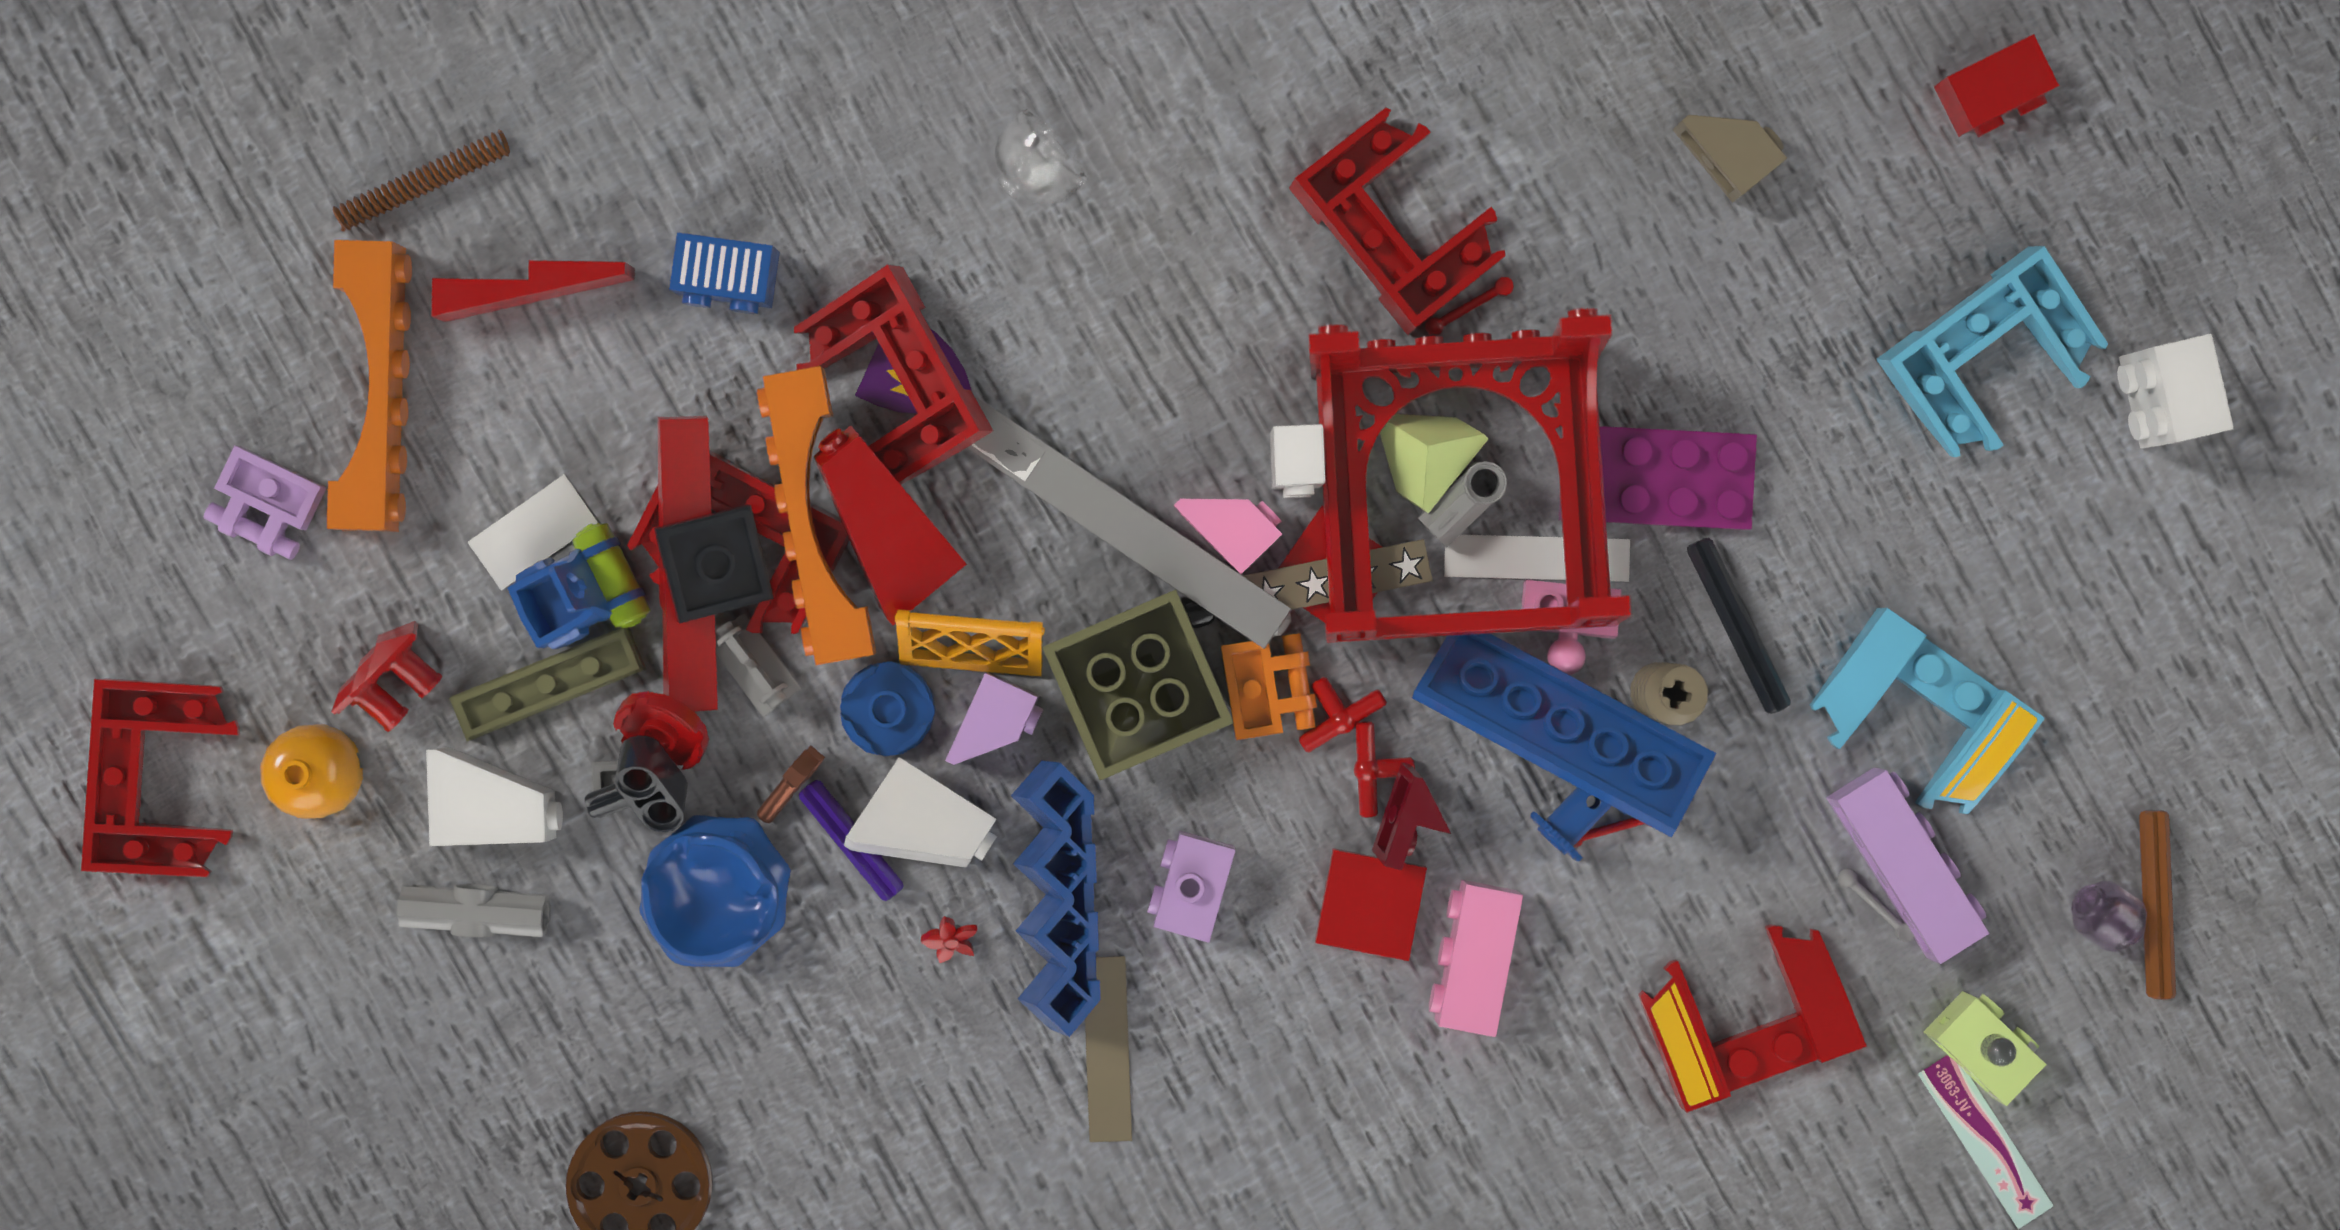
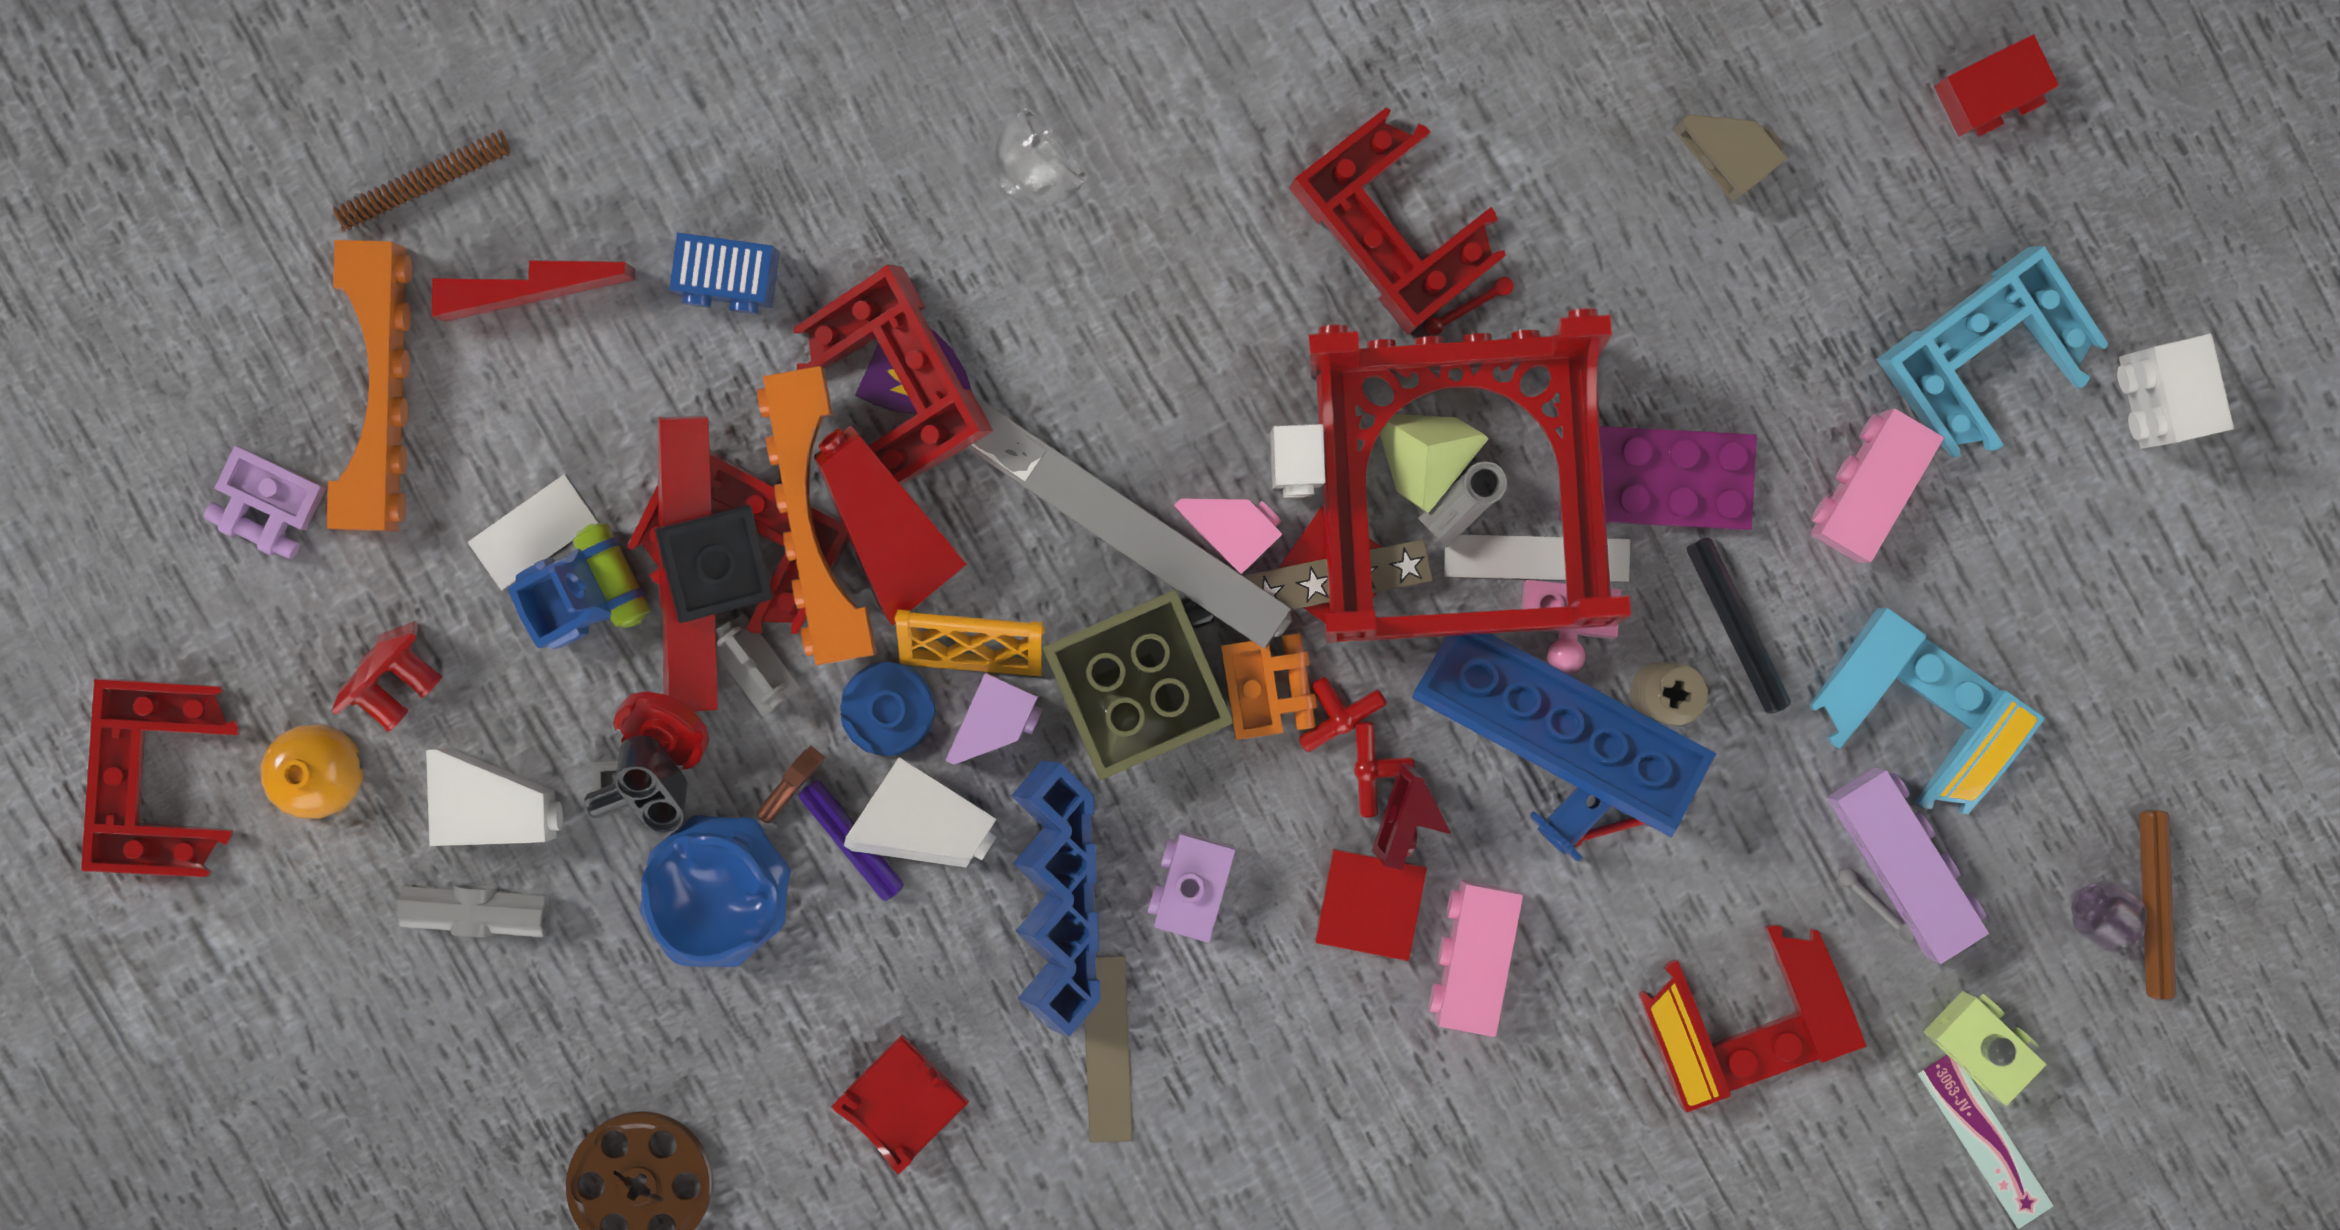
olive tile [449,627,647,742] -> none
red plant [921,916,977,964] -> none
none -> red piece [831,1034,969,1175]
none -> bright pink brick [1810,408,1945,563]

